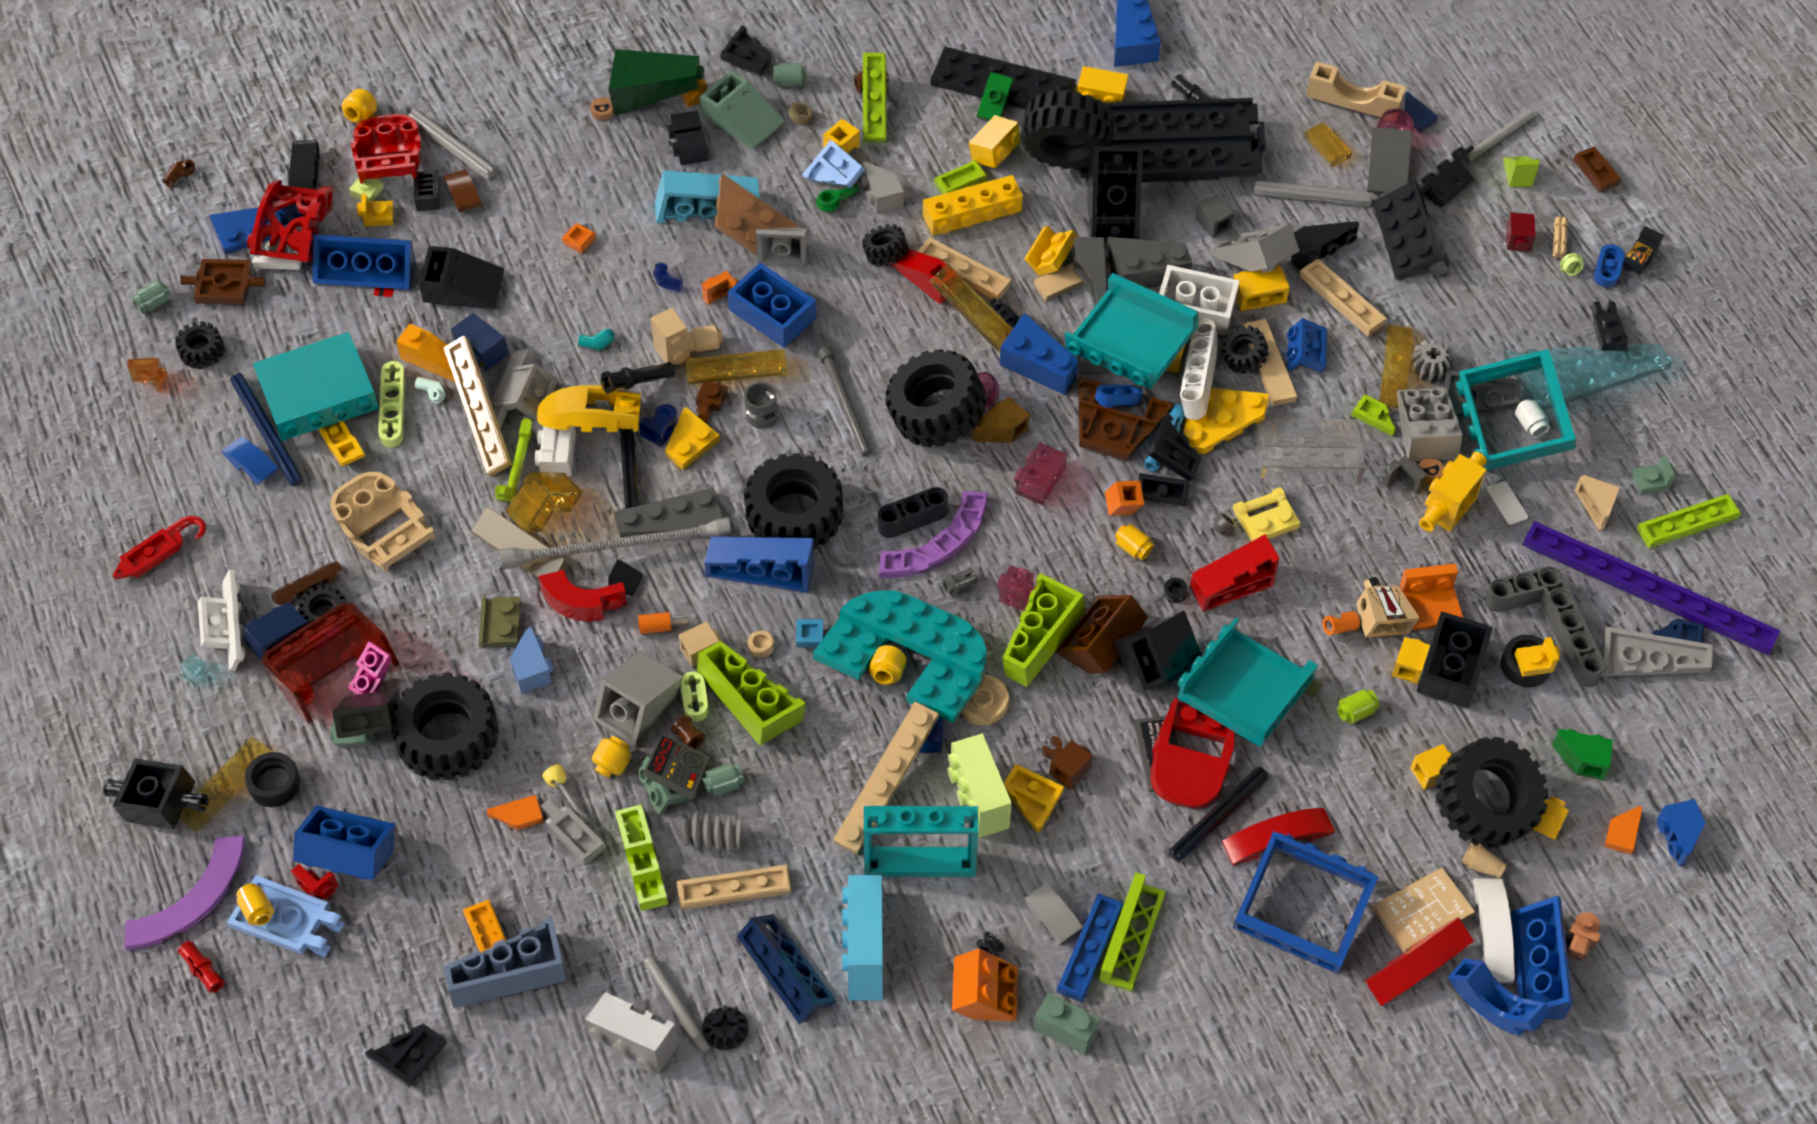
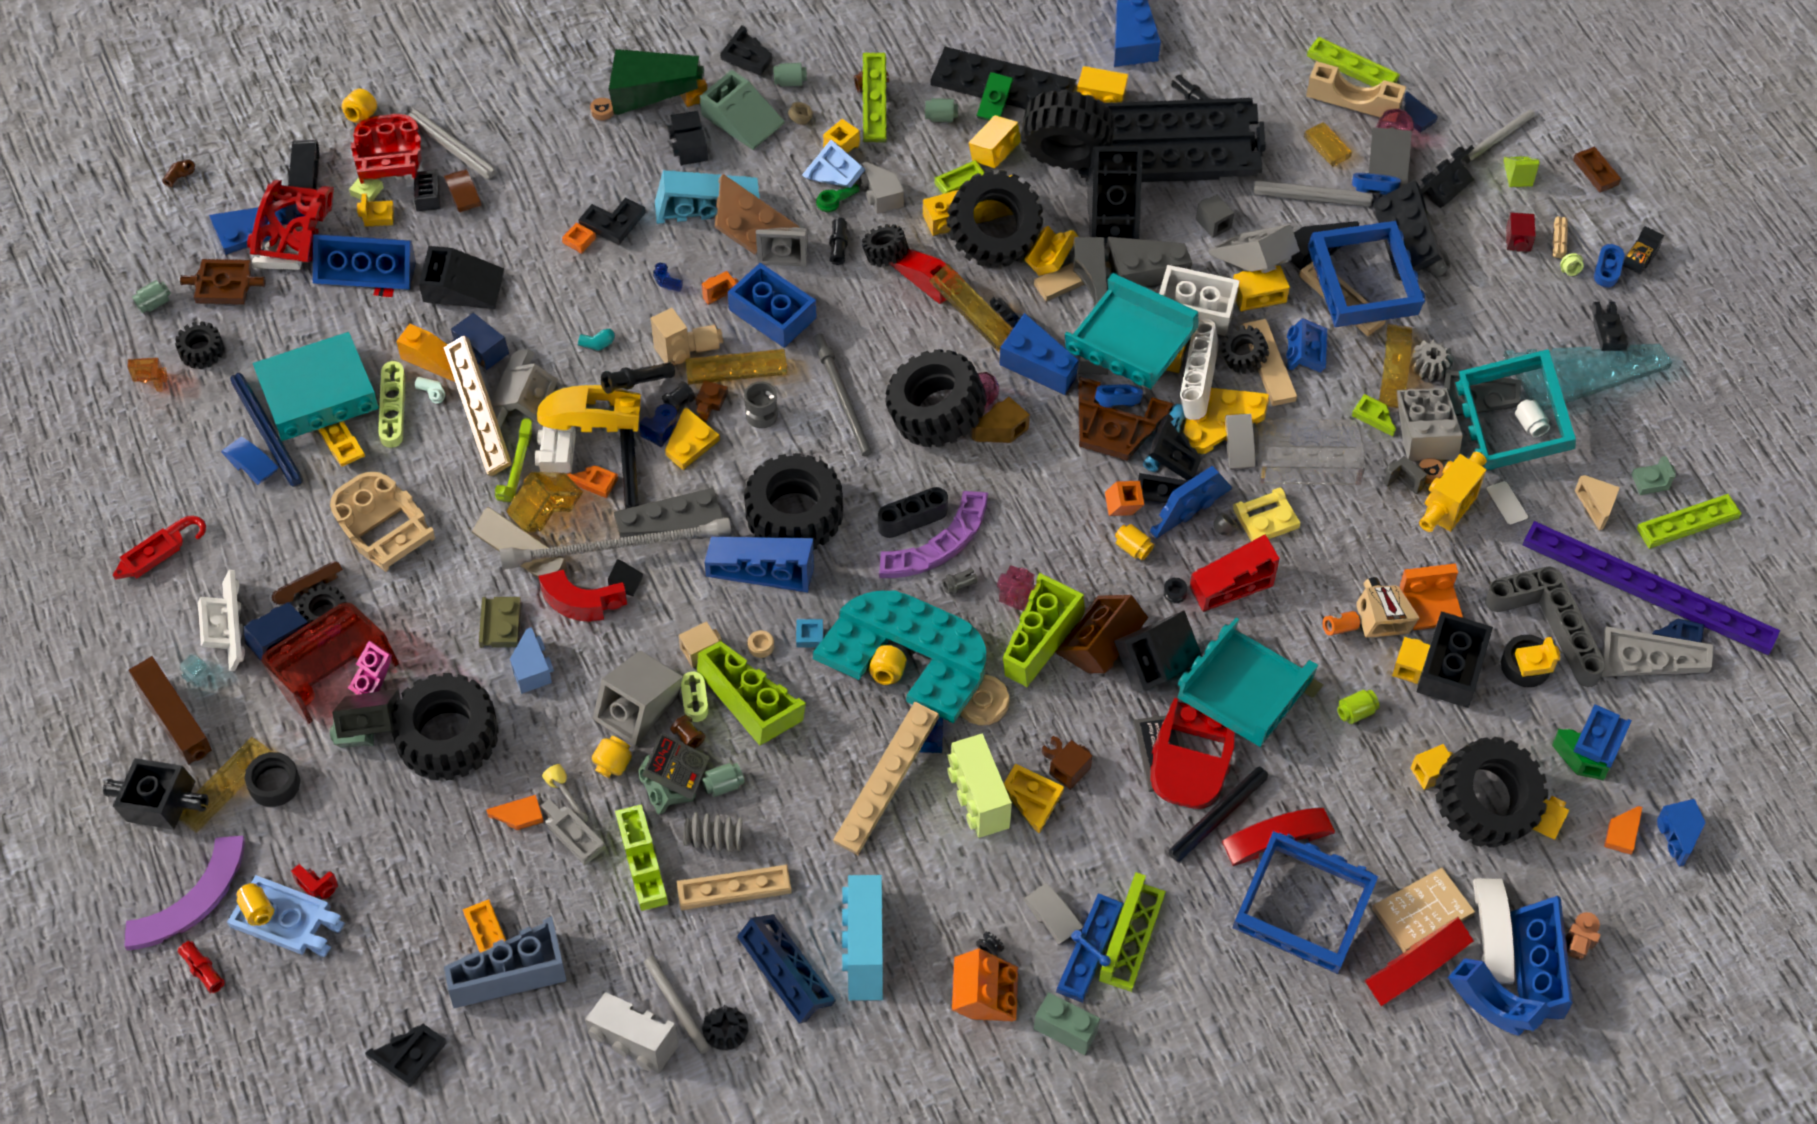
blue brick [293,805,395,880] -> none
orange piece [638,612,689,634] -> none
teal window [864,806,978,877] -> none
tan plate [918,237,1011,300] -> none
clear pink brick [1014,442,1067,506] -> none
tan cone [1462,843,1506,878] -> none
none -> reddish brown slope [128,656,212,765]
none -> orange tile [564,465,618,498]
none -> black plate [578,197,646,245]
none -> black bush [662,381,696,414]
none -> black pin [829,218,848,265]
none -> sand green brick [925,98,958,123]
none -> black tyre [947,170,1043,268]
none -> blue hinge [1071,930,1111,967]
none -> blue wing [1150,466,1232,539]
none -> light grey slope [1225,414,1255,470]
none -> lime tile [1307,36,1400,87]
none -> blue window [1307,221,1425,327]
none -> blue plate [1352,173,1401,195]
none -> blue plate [1573,704,1632,768]

